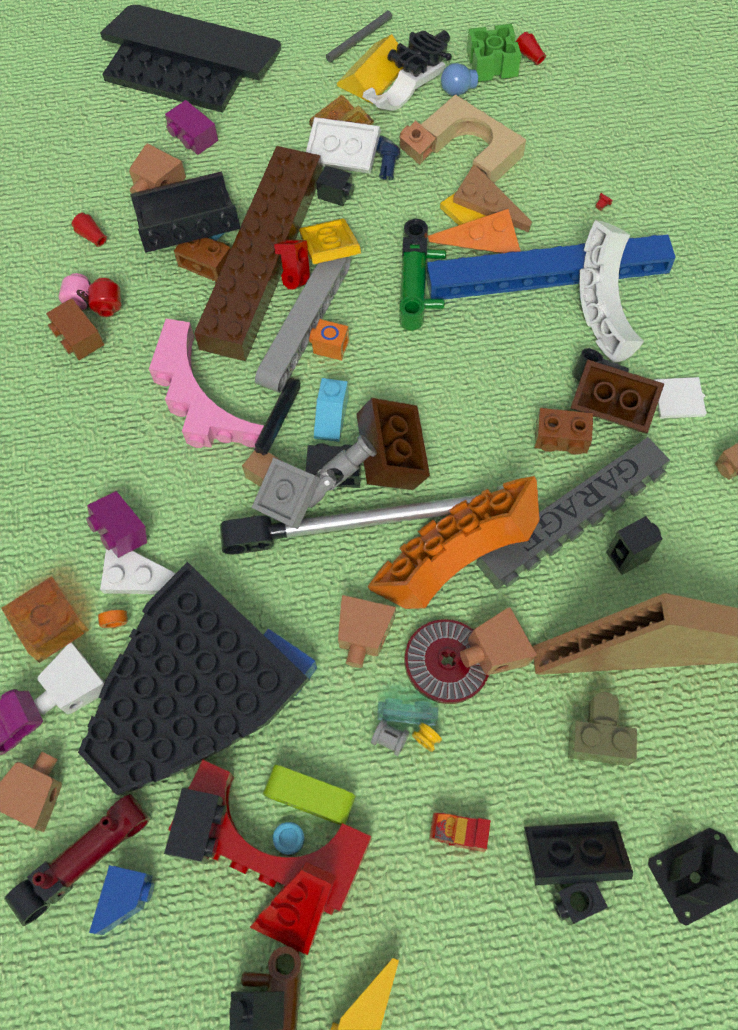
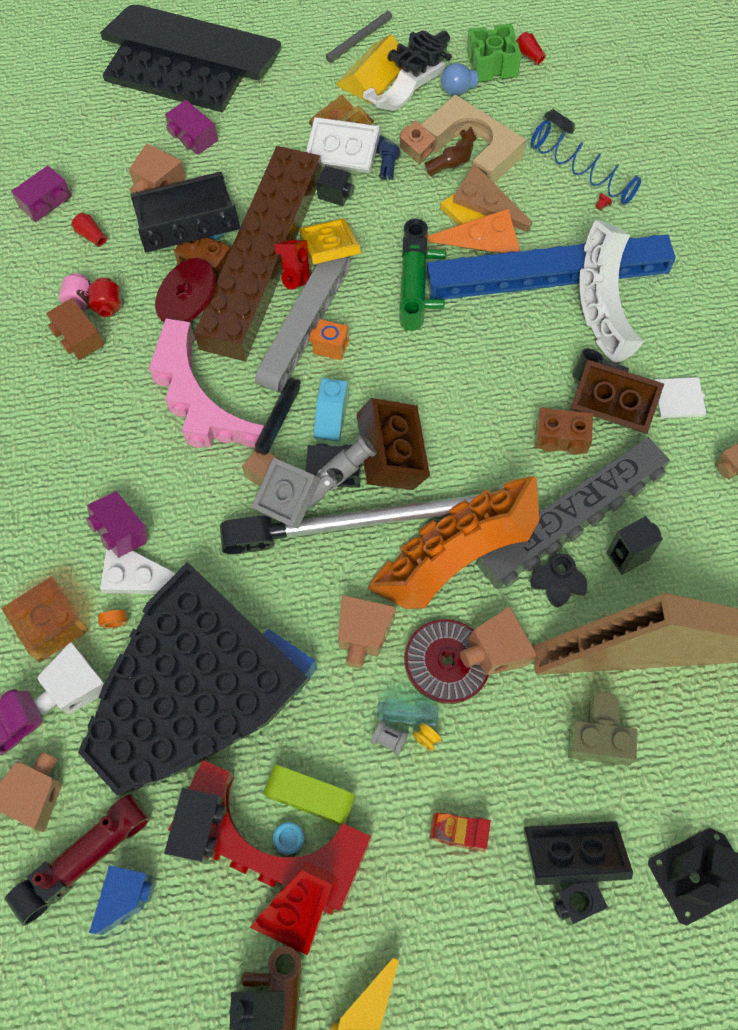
none -> magenta brick [11,165,72,222]
none -> dark red piece [155,258,216,322]
none -> reddish brown arm [425,127,477,177]
none -> blue piece [530,120,641,205]
none -> black plate [530,554,587,608]
none -> black piece [542,109,575,134]

